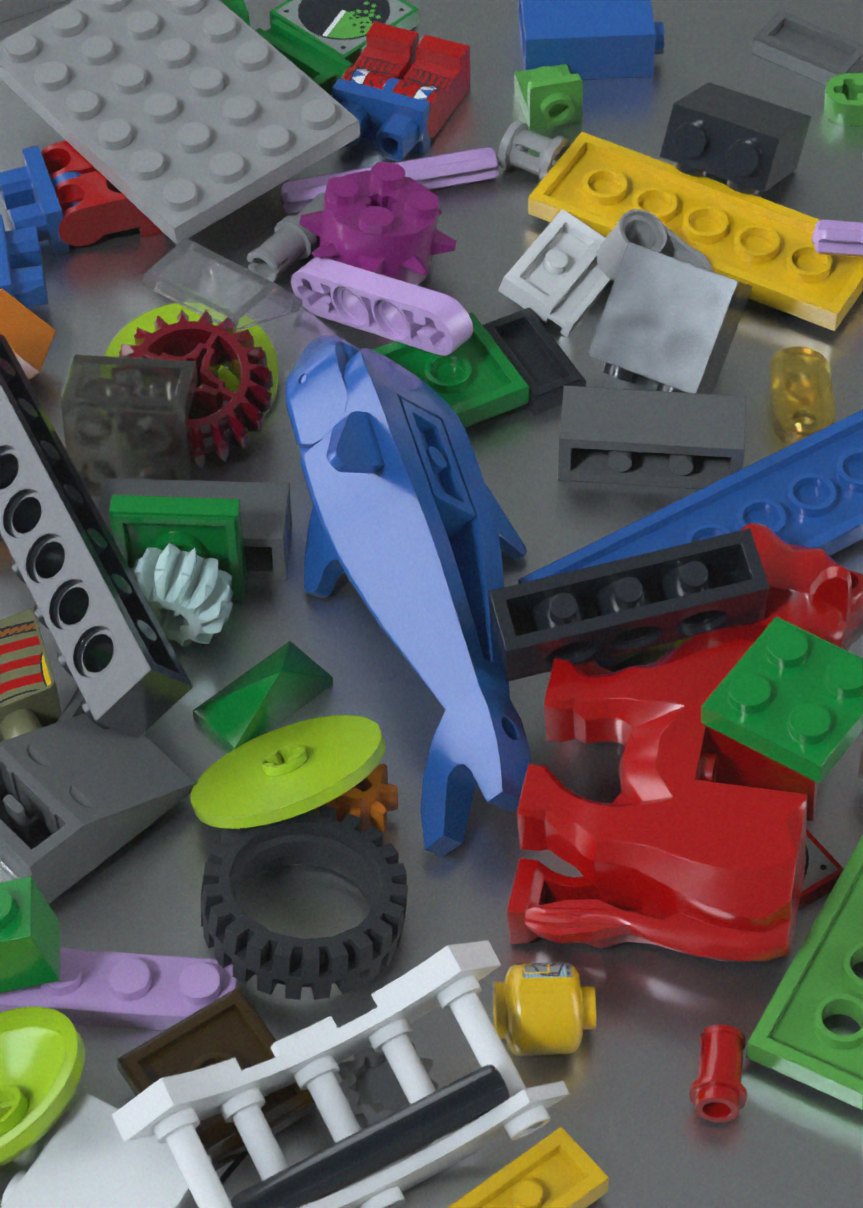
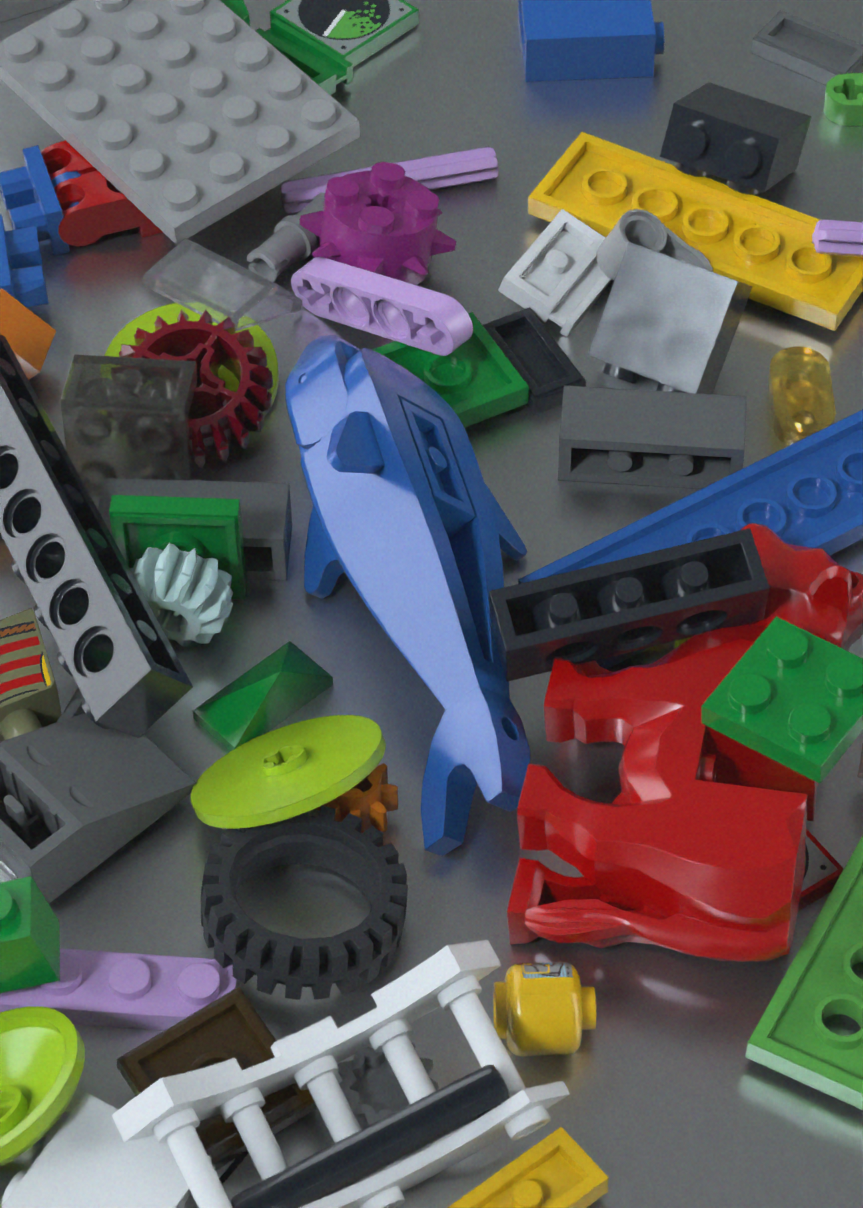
hips [332,21,470,161] -> none
light grey bush [498,120,570,181] -> none
bright green bracket [514,64,583,130] -> none
red pin [689,1025,747,1122] -> none

